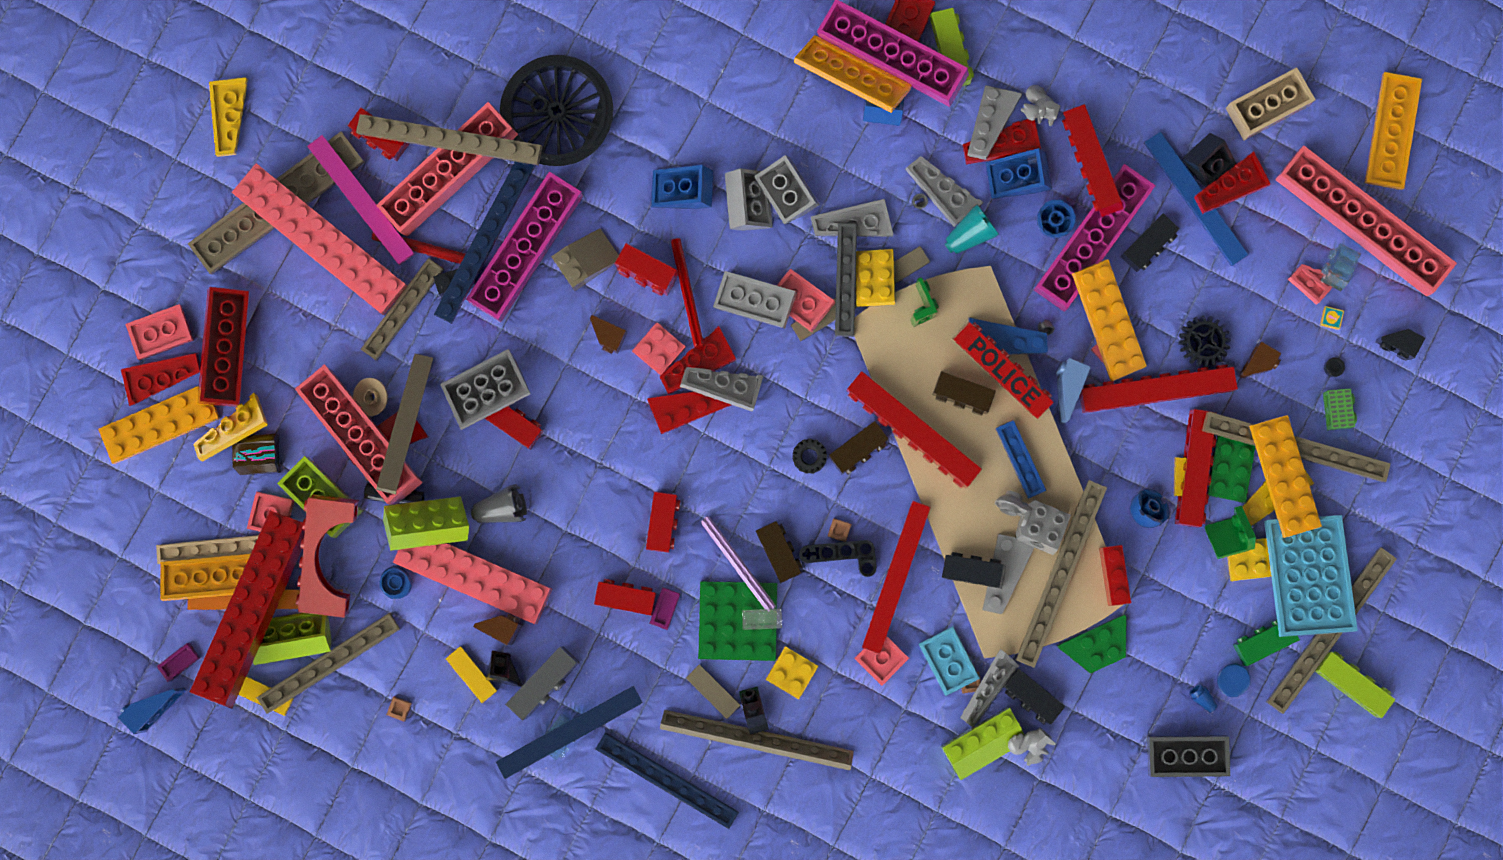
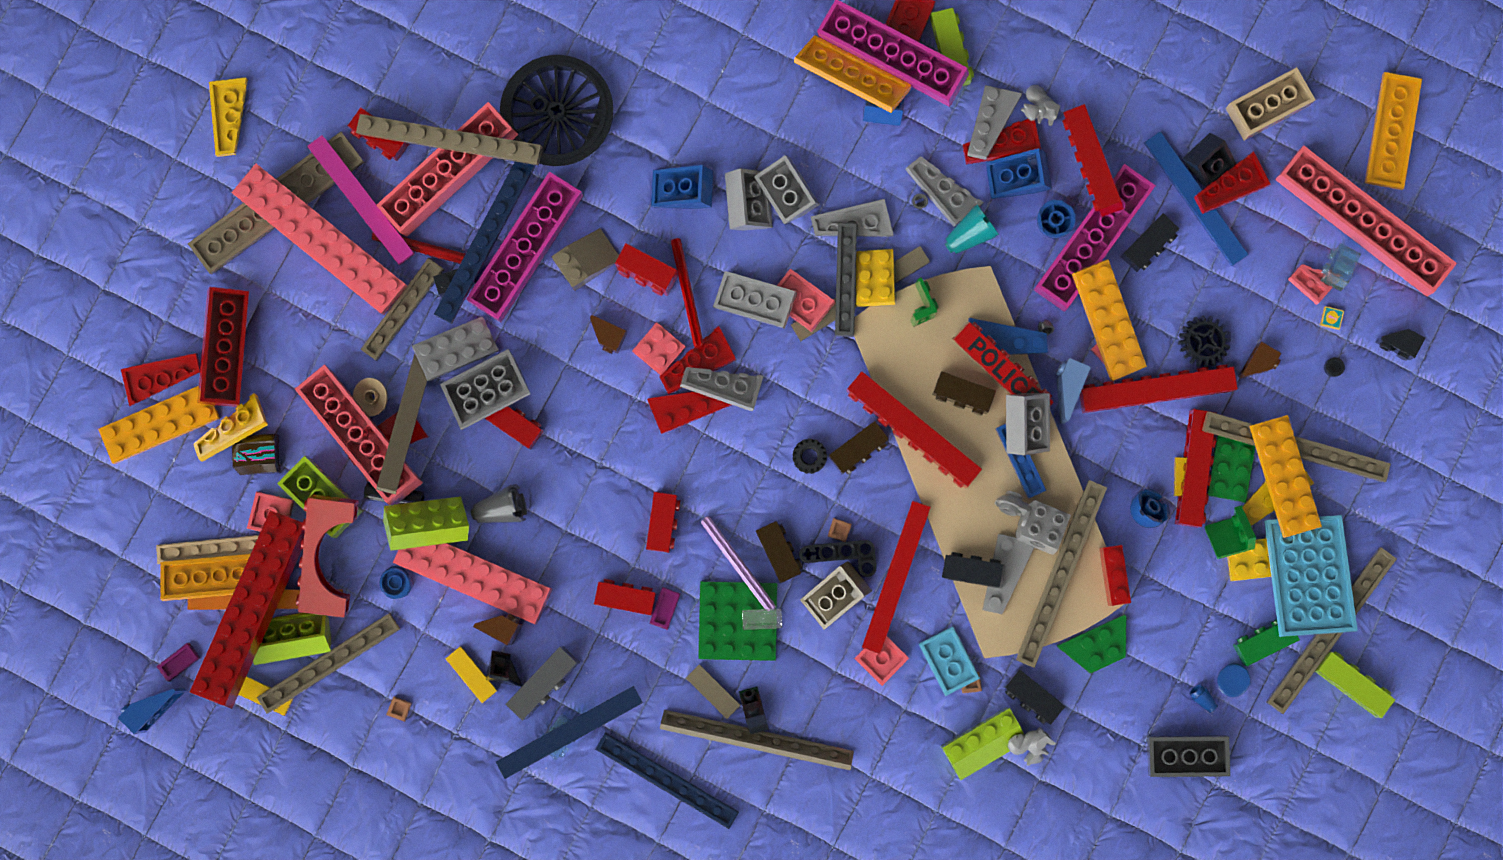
coral plate [125,304,194,360] -> none
yellow plate [765,646,818,699] -> none
light grey wing [960,649,1019,728] -> none
bright green brick [1323,389,1357,431] -> none
none -> light grey plate [412,316,498,381]
none -> dark tan slope [800,561,872,630]
none -> light grey slope [1006,393,1050,455]

